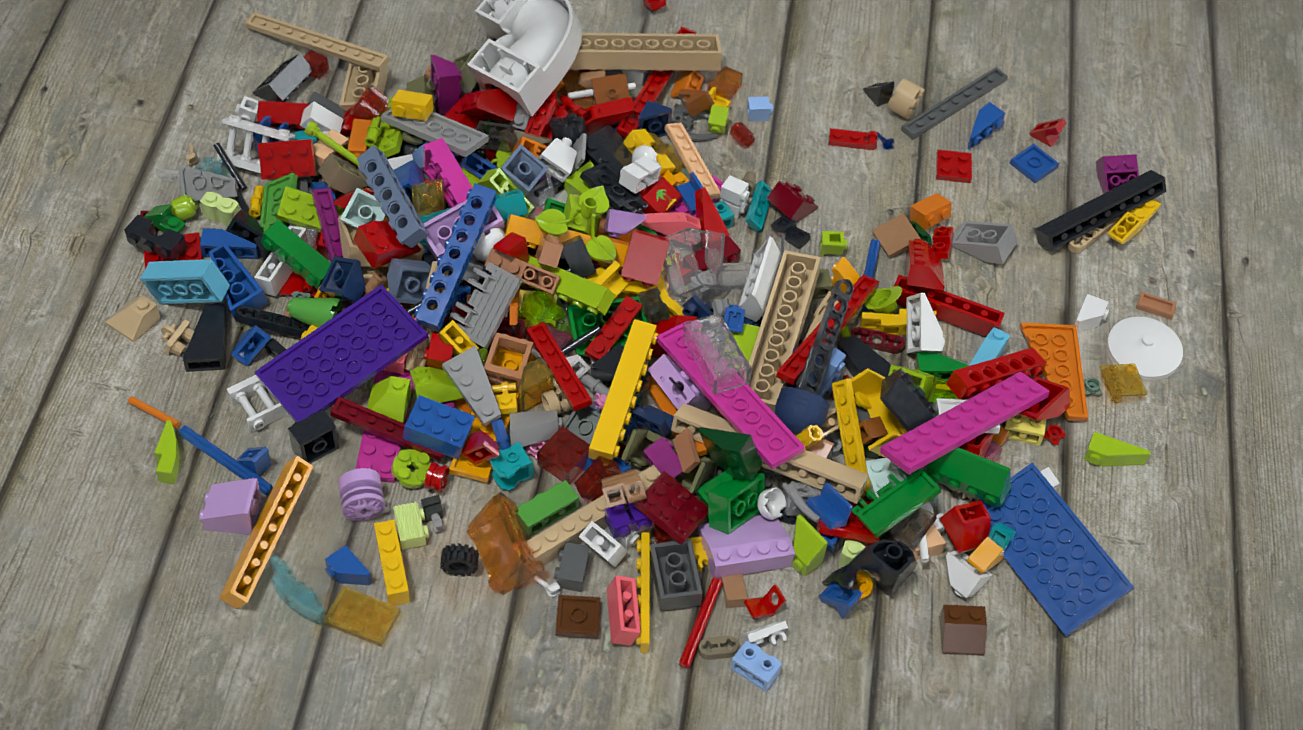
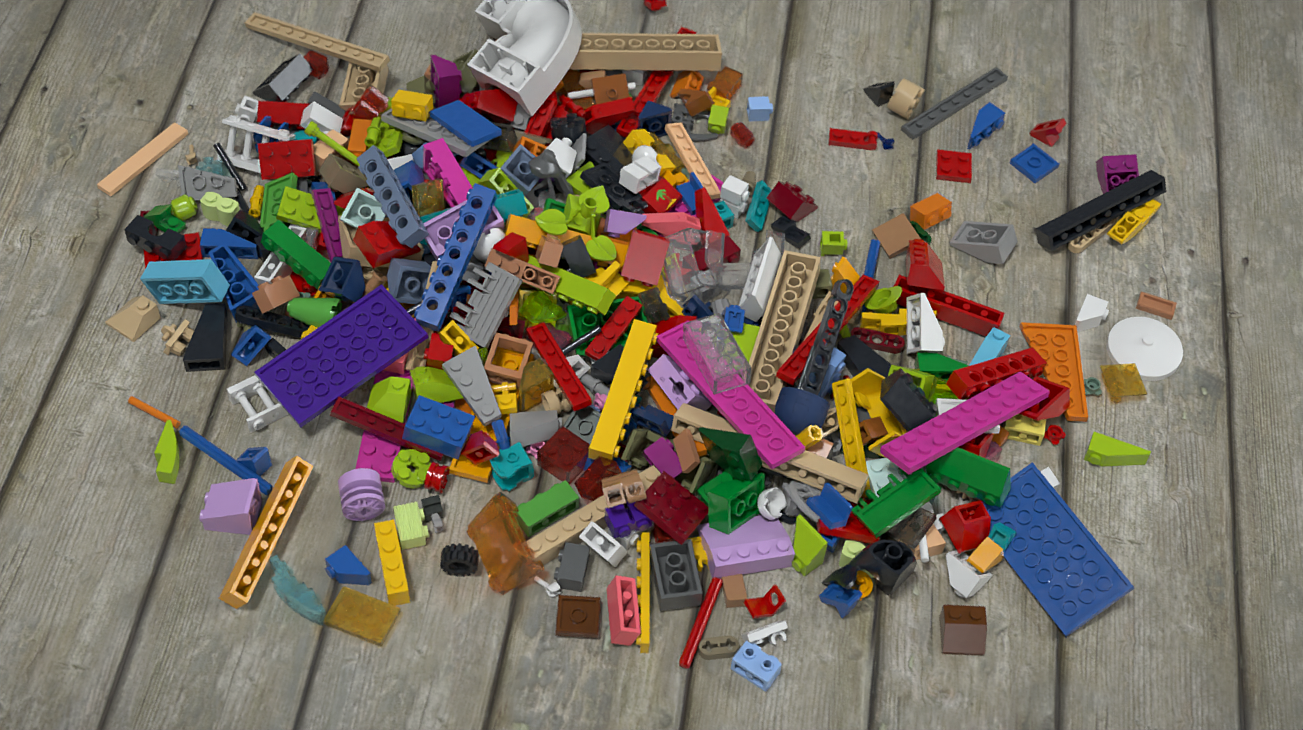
black brick [288,410,339,464] -> none
red slope [932,226,954,259] -> none
none -> light nougat tile [97,122,188,196]
none -> nougat brick [252,275,300,314]
none -> blue tile [429,100,502,147]
none -> dark grey hair [528,149,573,199]

